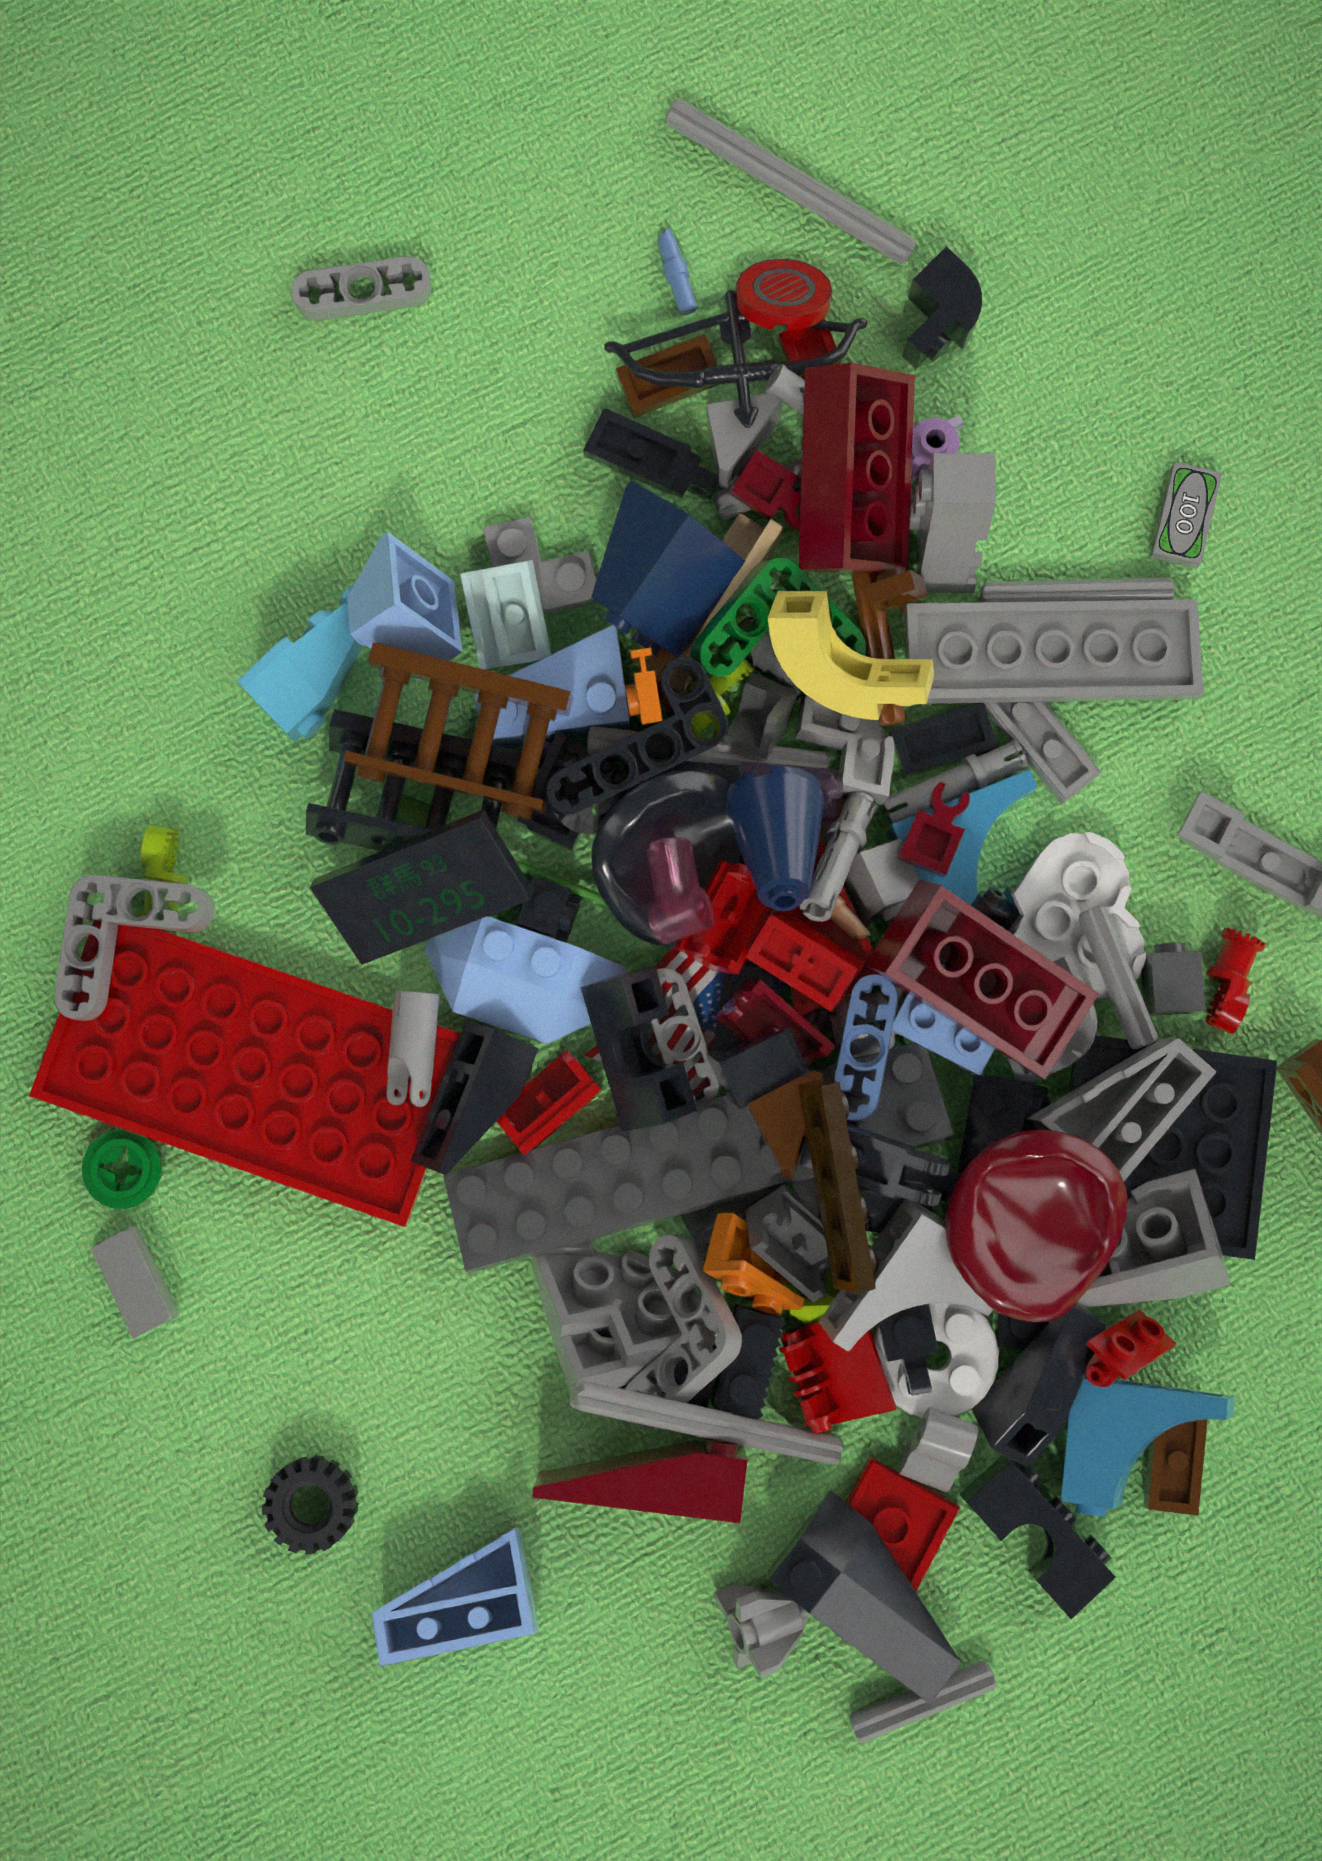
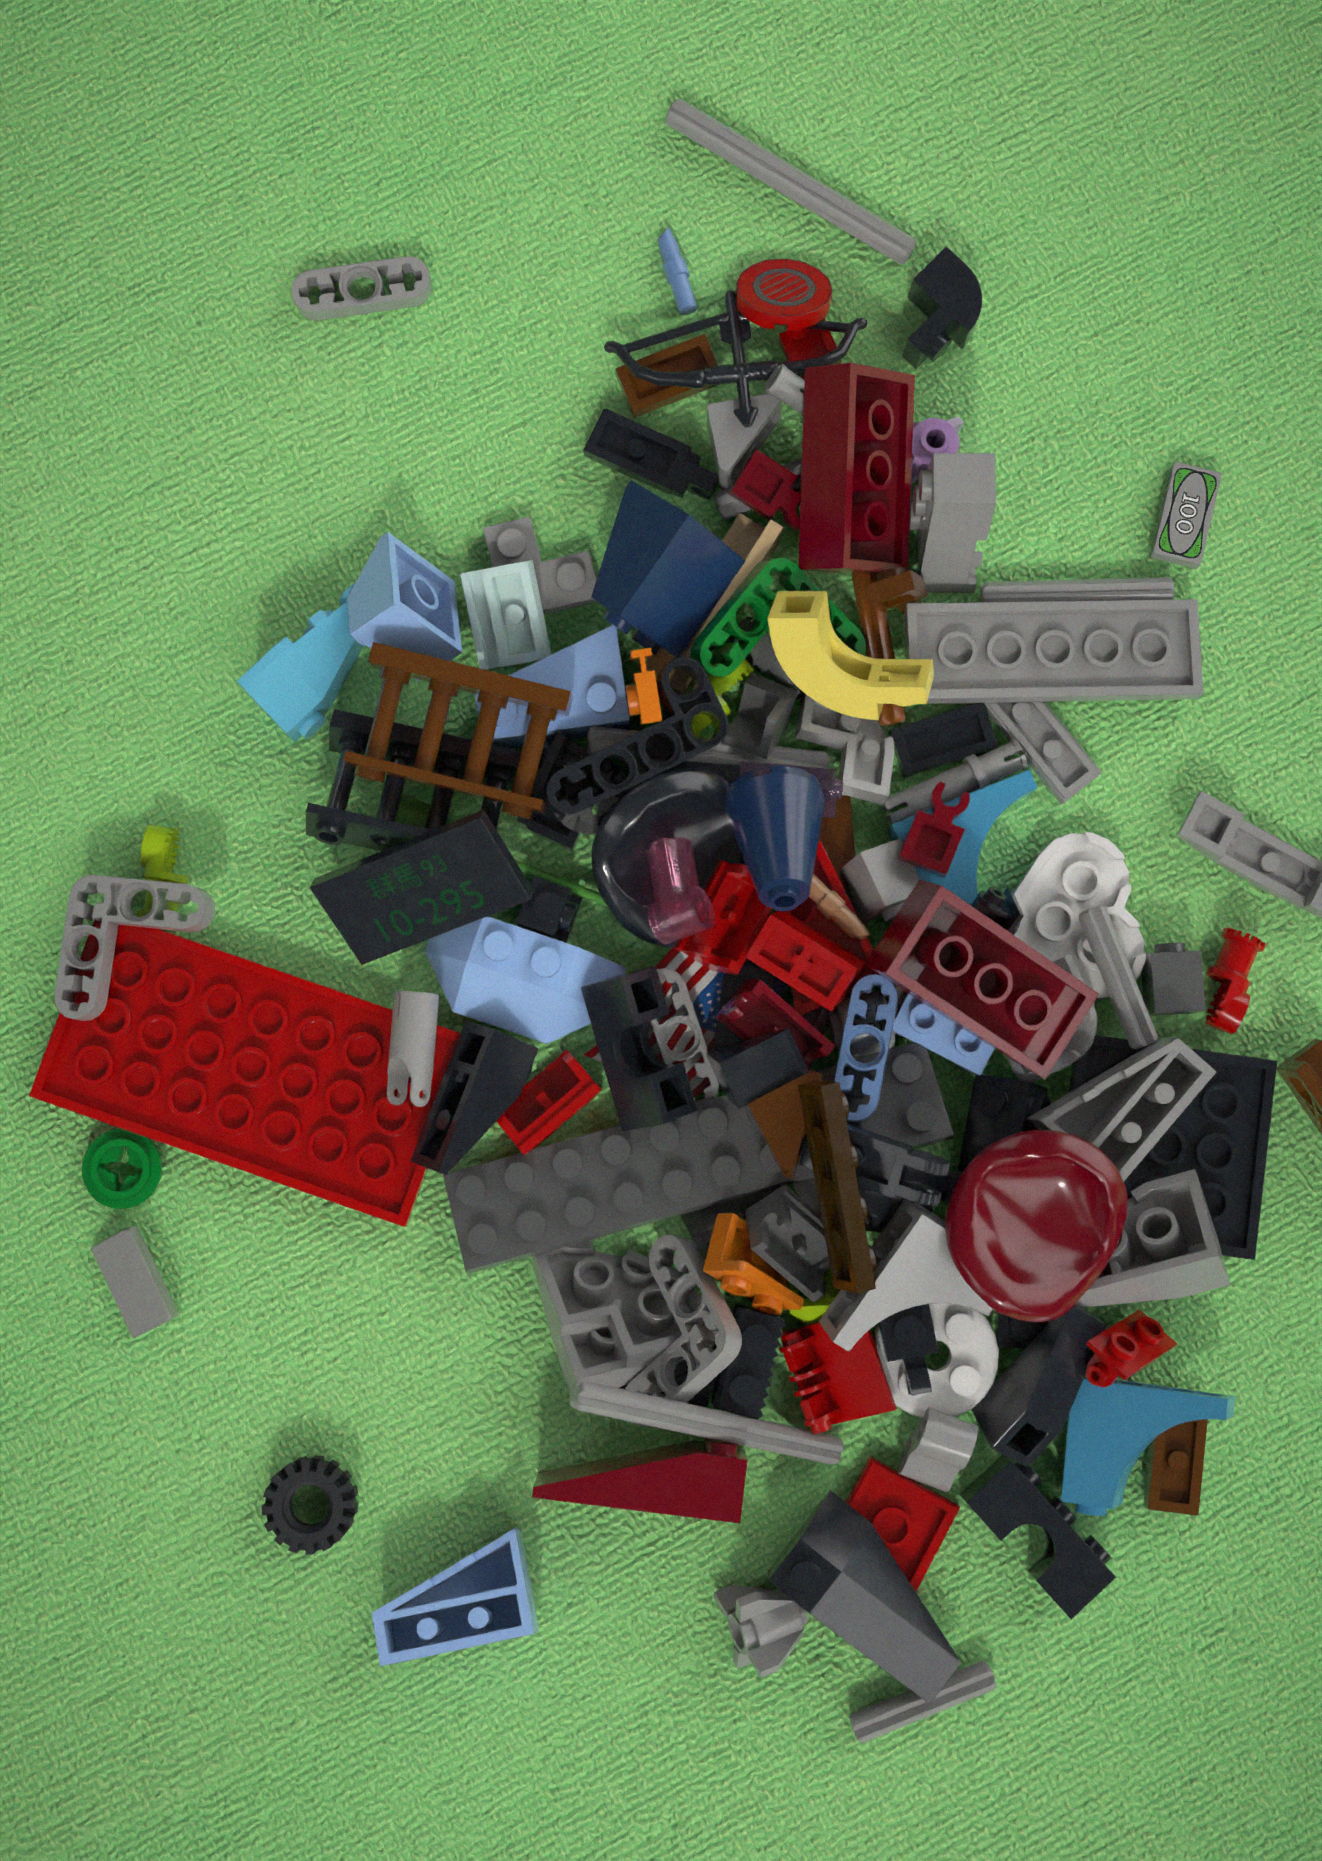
light grey pin [800,791,877,922] -> none

